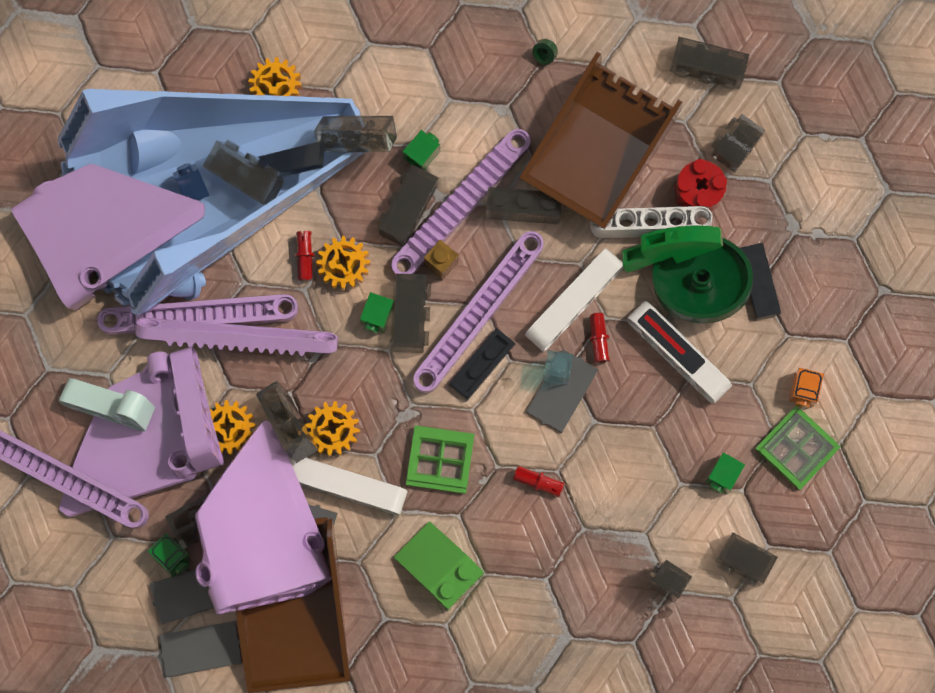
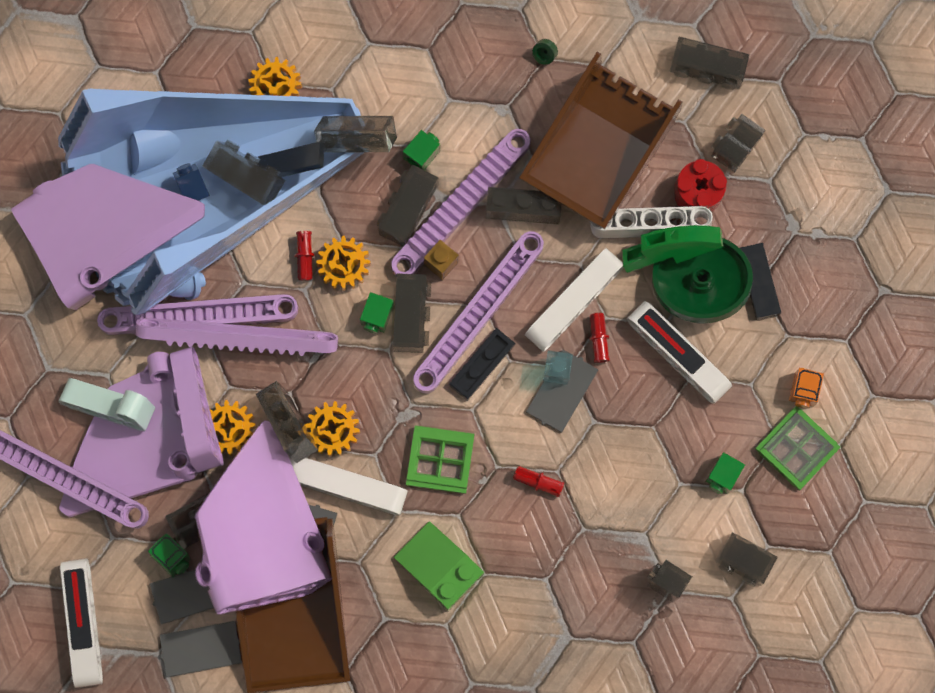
none -> beam [60,558,103,688]

